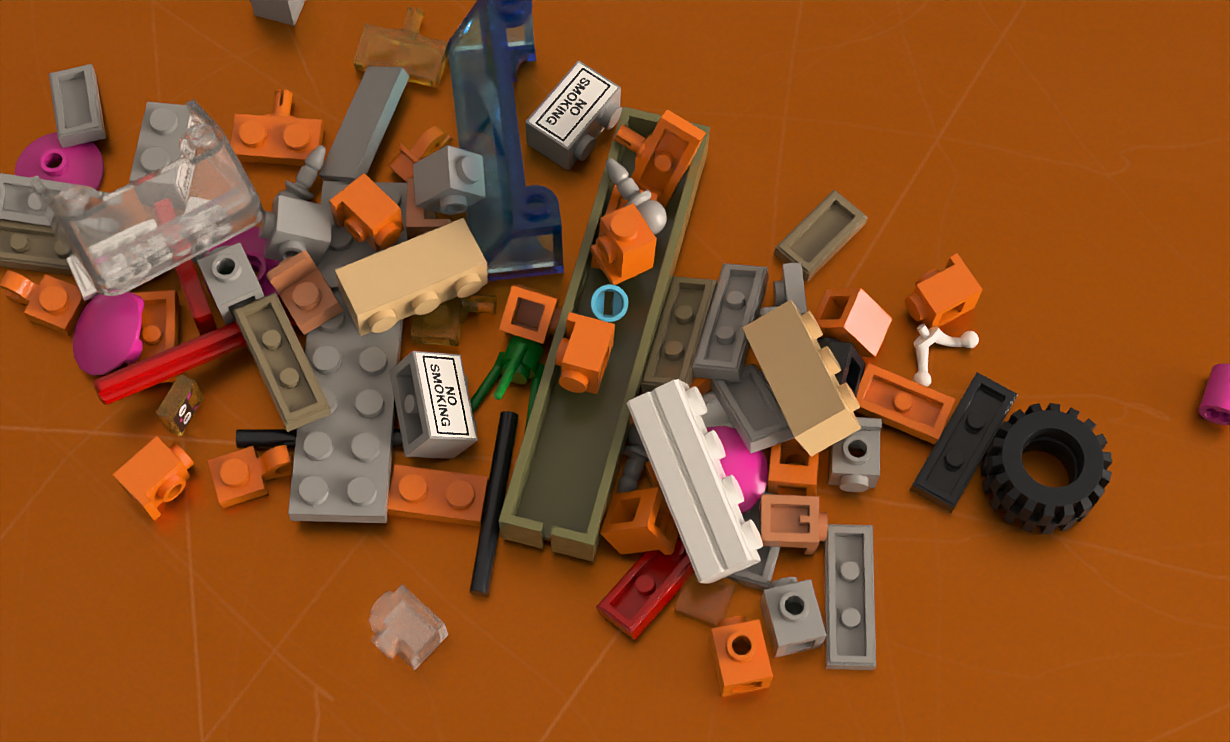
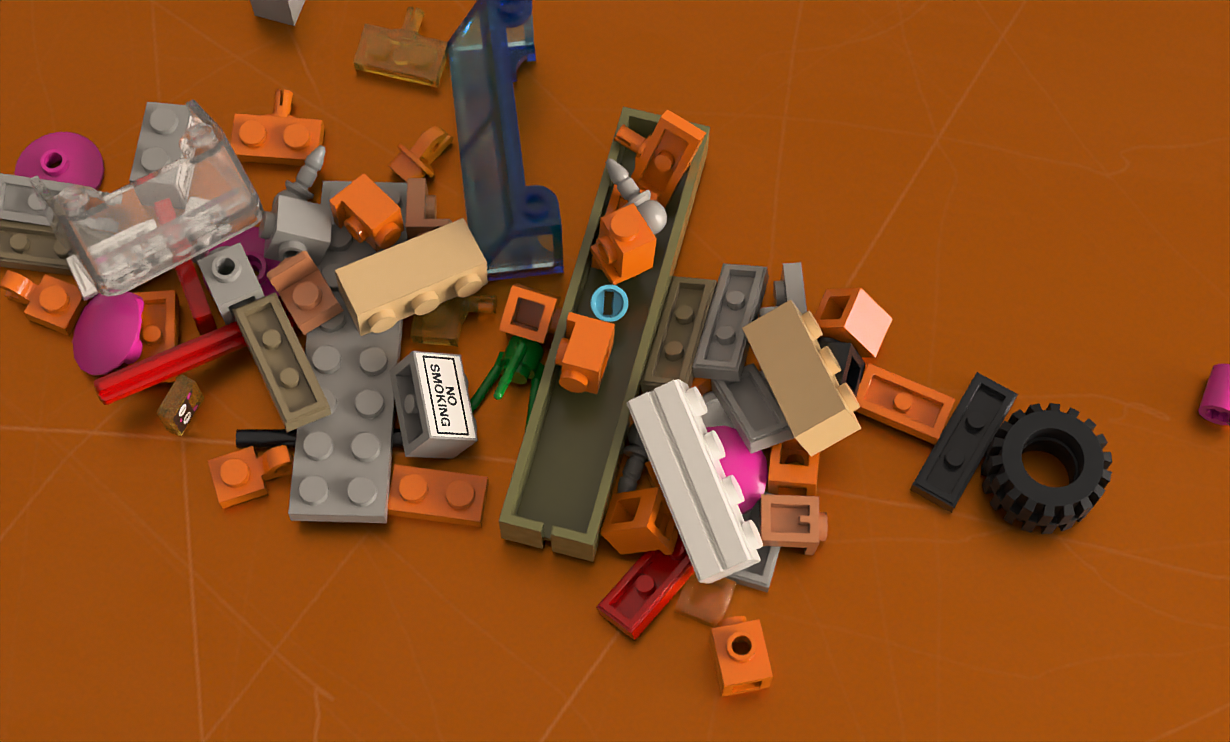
light grey tile [49,64,106,148] -> none
orange brick [112,436,194,521] -> none
light grey tile [319,66,410,184] -> none
clear brick [368,584,448,670] -> none
light grey brick [413,145,486,215] -> none
black bar [469,411,519,596] -> none
brick [525,60,622,171] -> none
light grey brick [760,577,827,658] -> none
dark tan tile [774,190,868,282] -> none
light grey tile [823,524,876,670] -> none
light grey brick [828,417,882,492] -> none
orange brick [905,253,983,329] -> none
white piece [913,324,979,387] -> none

